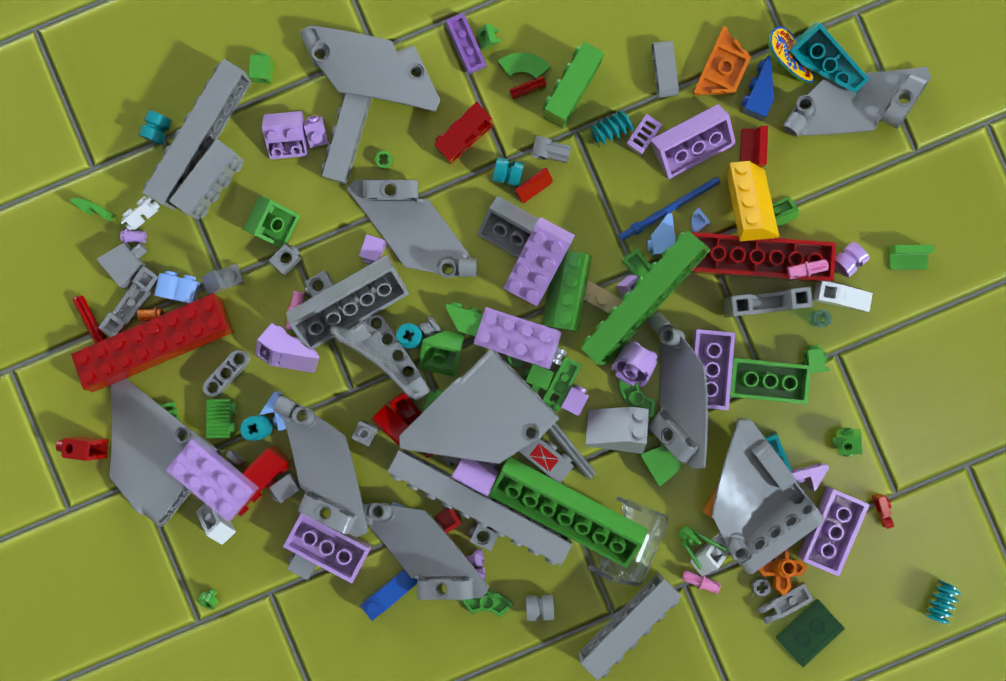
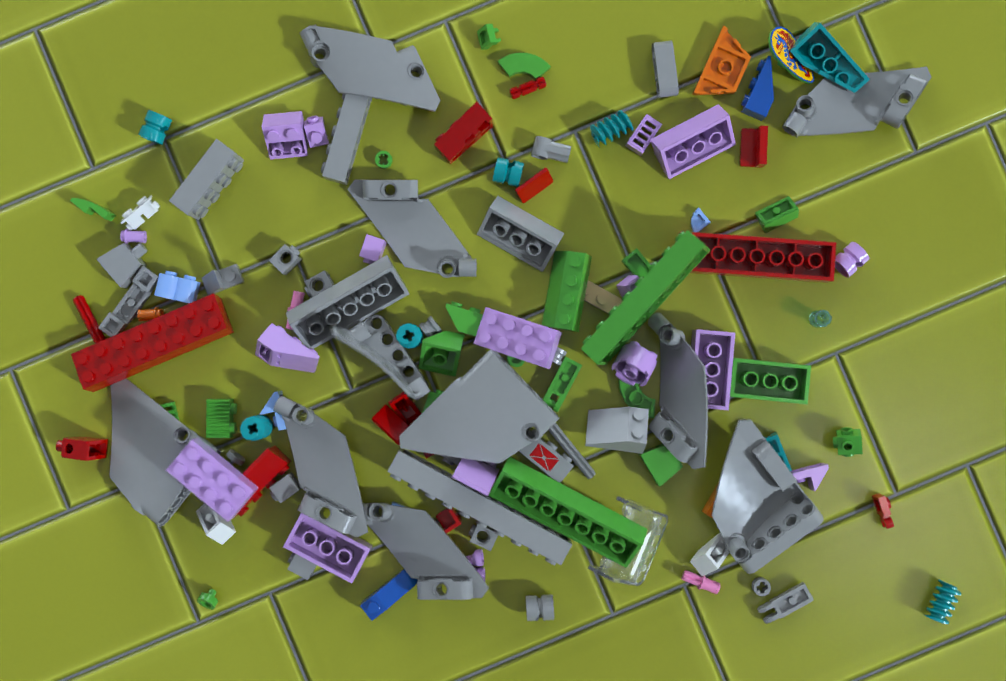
light grey brick [142,59,252,210] -> none
light grey beam [203,350,251,396] -> none
bright green slope [243,195,301,248] -> none
bright green brick [248,52,274,84] -> none
light grey brick [352,420,380,447] -> none
medium lavender plate [446,13,487,74] -> none
bright green tile [461,590,514,617] -> none
lavender brick [503,217,575,306] -> none
bright green brick [523,364,554,393] -> none
bright green brick [543,41,605,128] -> none
lavender brick [561,385,589,416] -> none
light grey brick [578,572,681,680] -> none
blue bar [619,177,720,241] -> none
light blue slope [647,213,676,256] -> none
bright green plant [678,526,727,569] -> none
light grey arch [722,287,813,318] -> none
yellow slope [726,161,779,241] -> none
orange plant [757,548,807,595] -> none
clear green tile [775,599,845,667] -> none
bright pink axle [787,260,828,280] -> none
lavender brick [797,487,869,576] -> none
bright green brick [802,345,829,373] -> none
white slope [812,281,873,312] -> none
bright green panel [889,245,934,270] -> none

